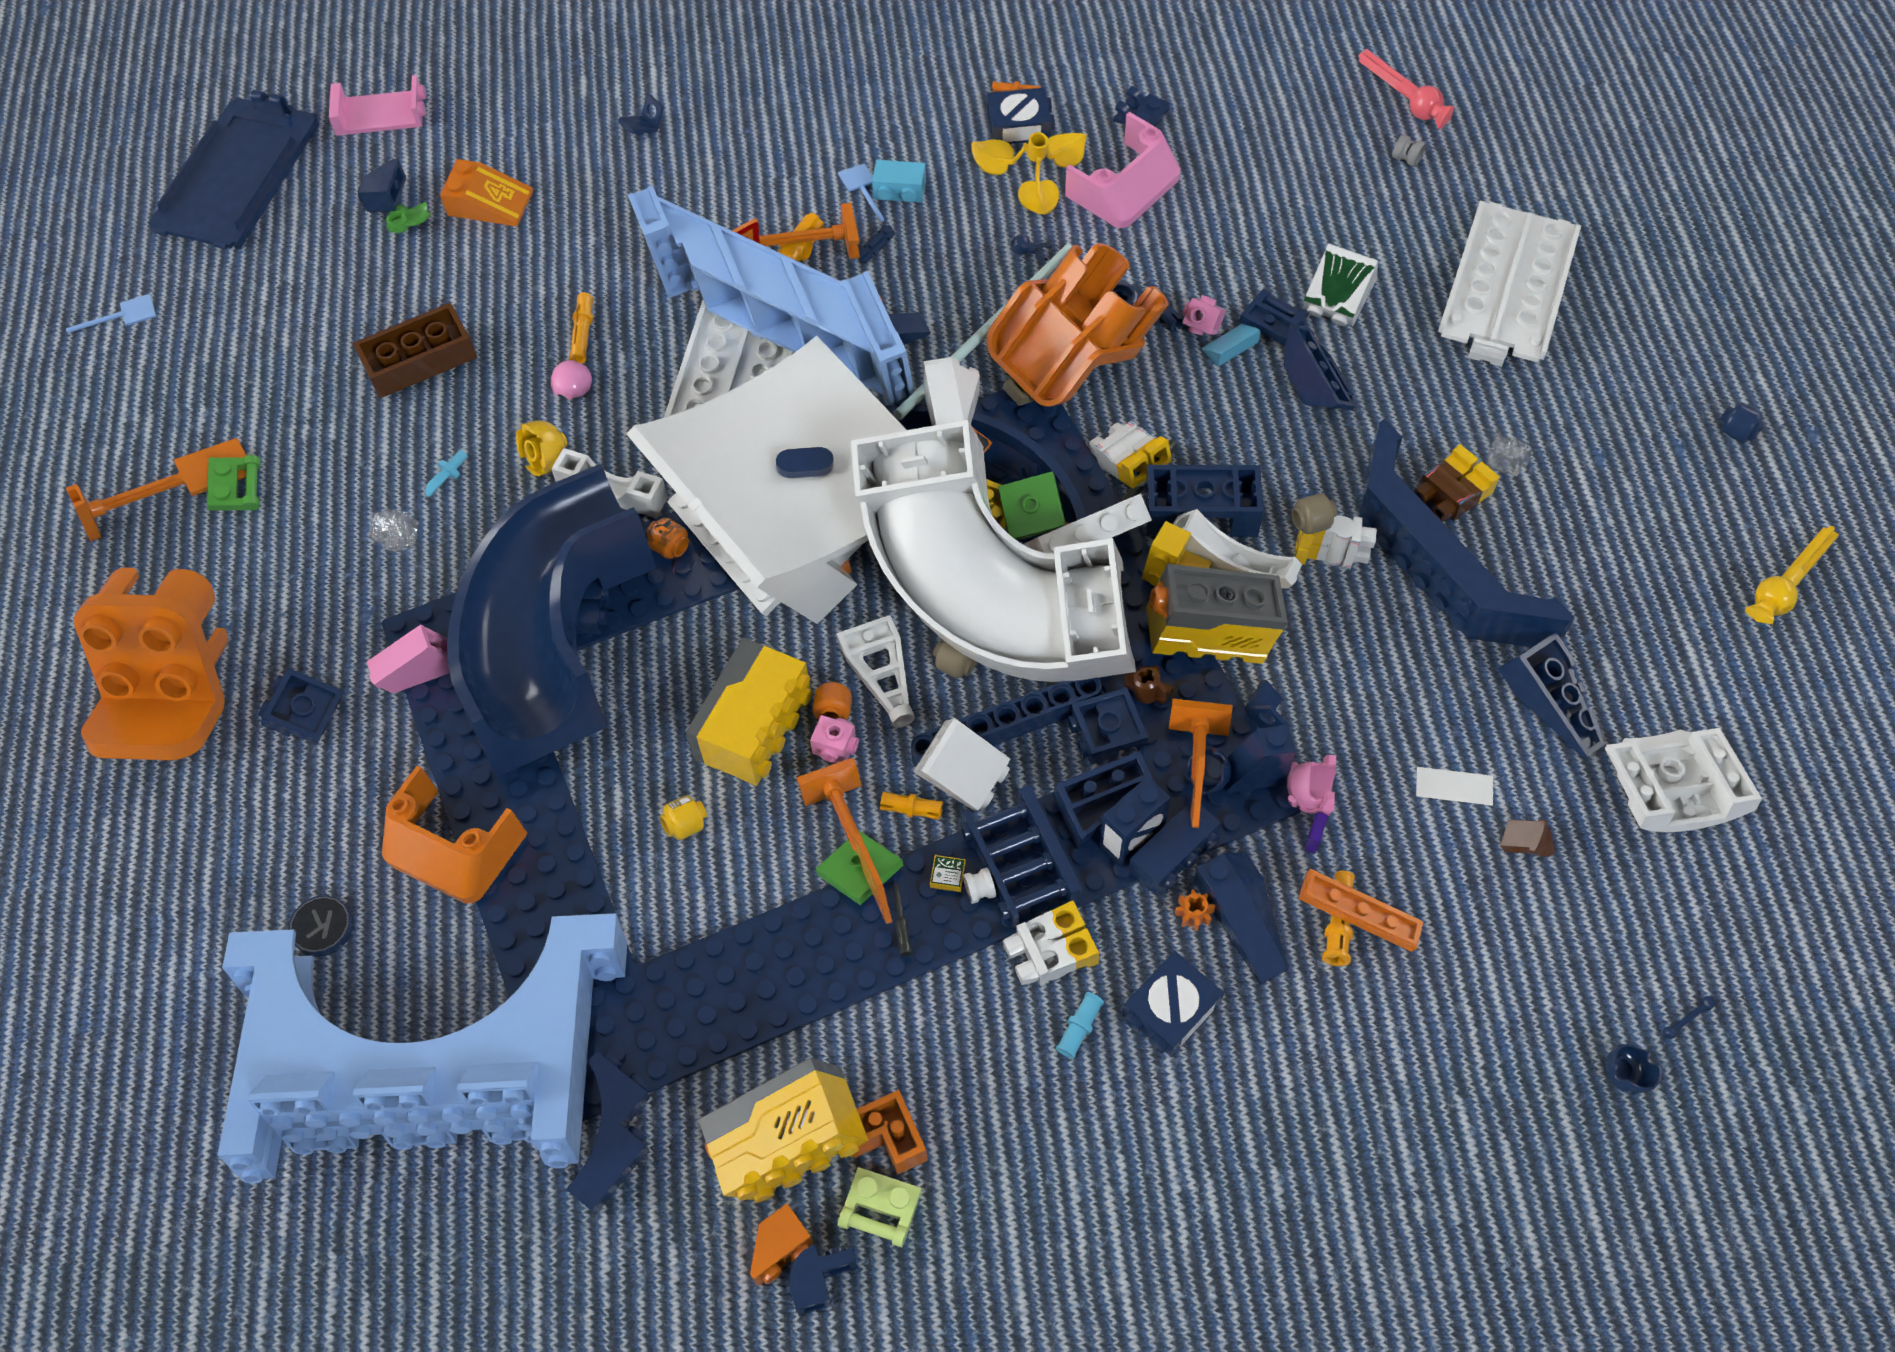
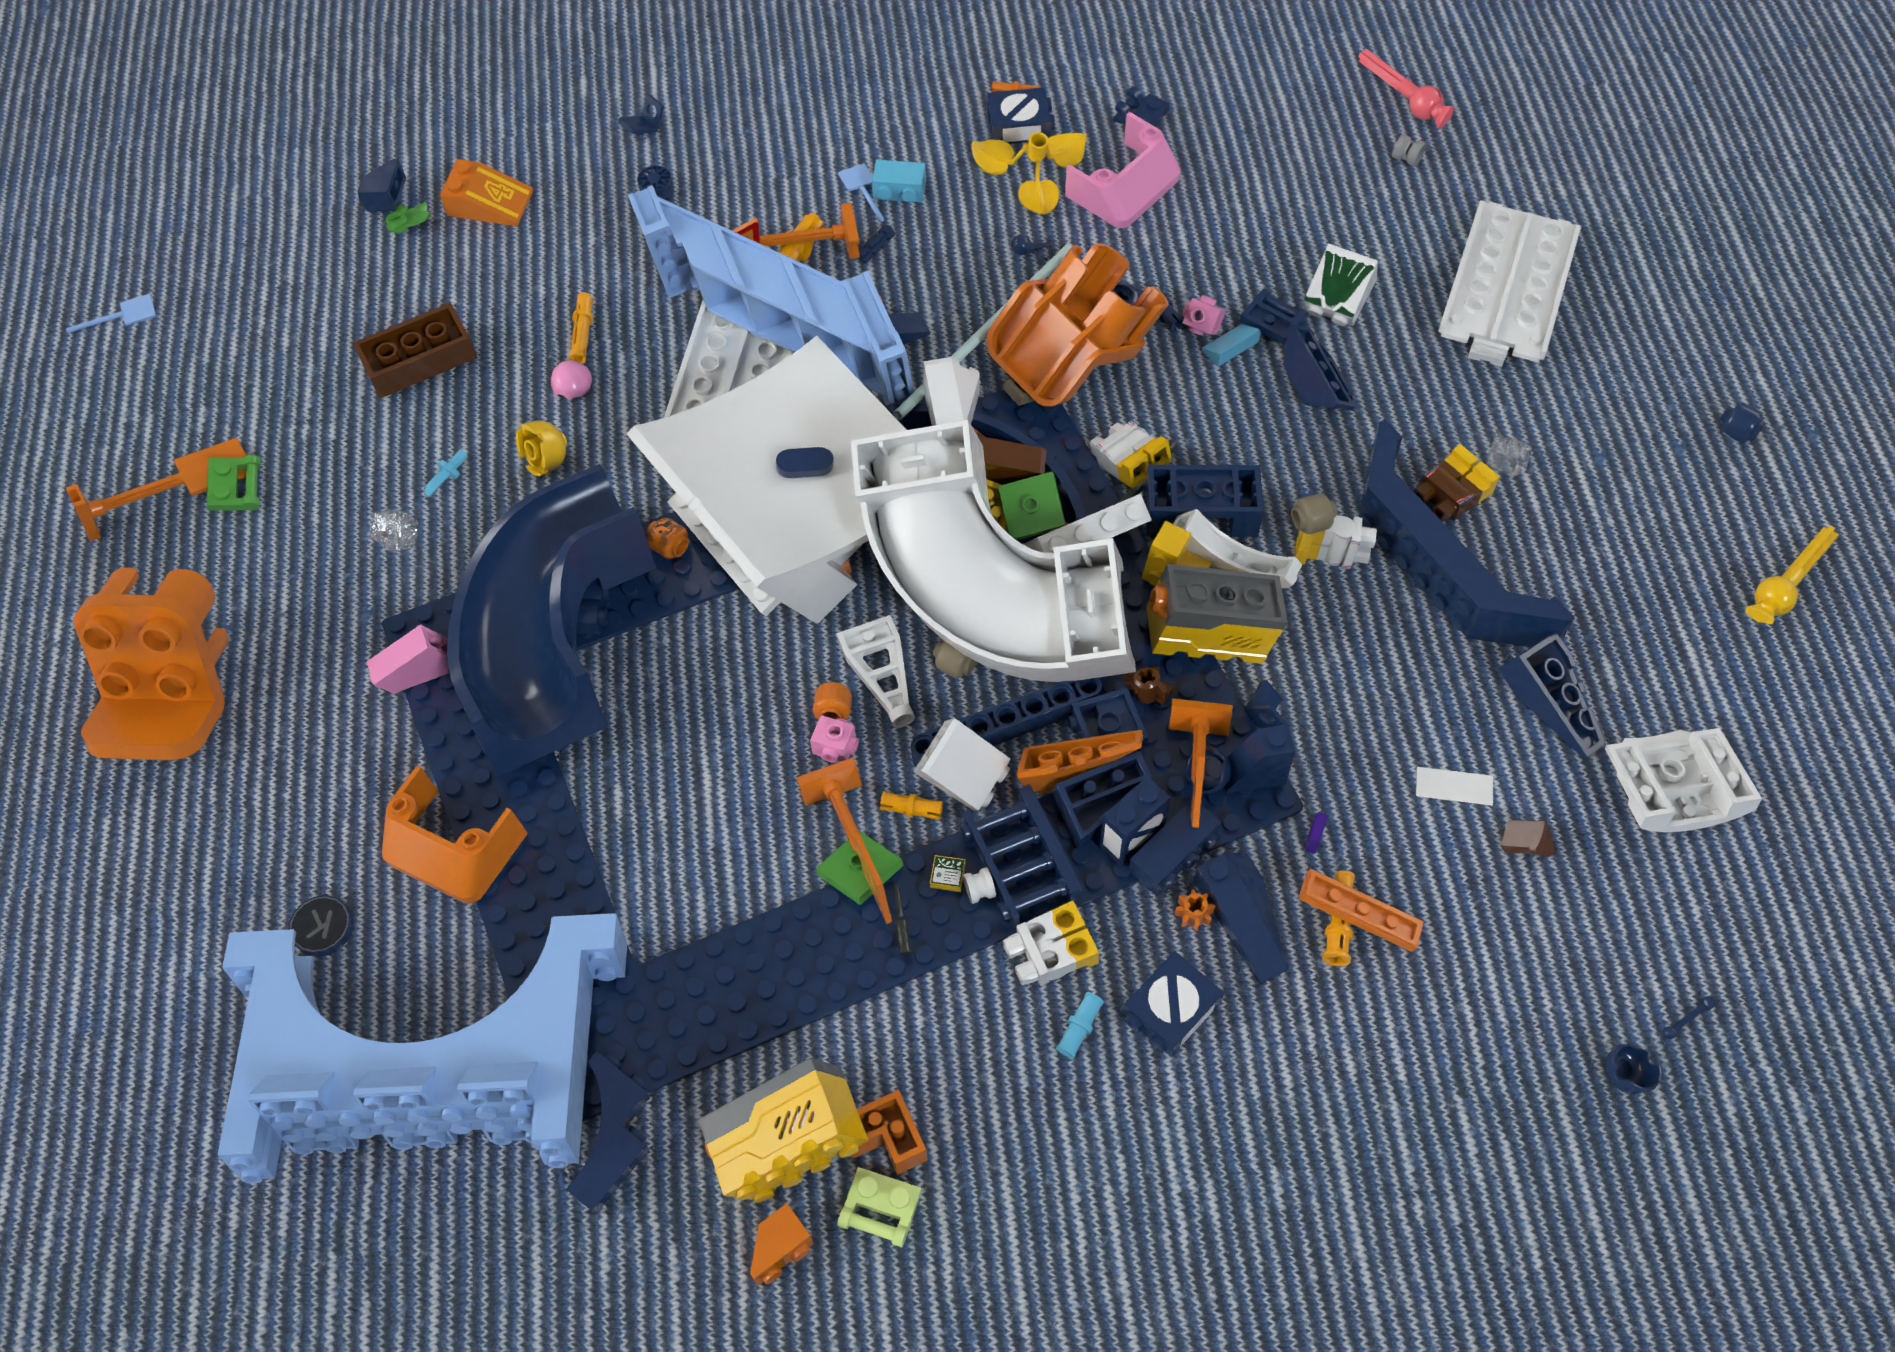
dark blue piece [148,90,319,249] -> none
dark blue plate [258,668,344,744] -> none
bright pink panel [329,75,426,136] -> none
white arch [551,448,668,519] -> none
yellow head [659,795,707,840] -> none
yellow piece [686,637,813,786] -> none
dark blue brick [789,1245,858,1316] -> none
bright pink helmet [1287,755,1336,816] -> none
none -> dark blue wheel [637,165,674,201]
none -> reddish brown slope [978,436,1047,485]
none -> orange wedge [1017,730,1143,794]

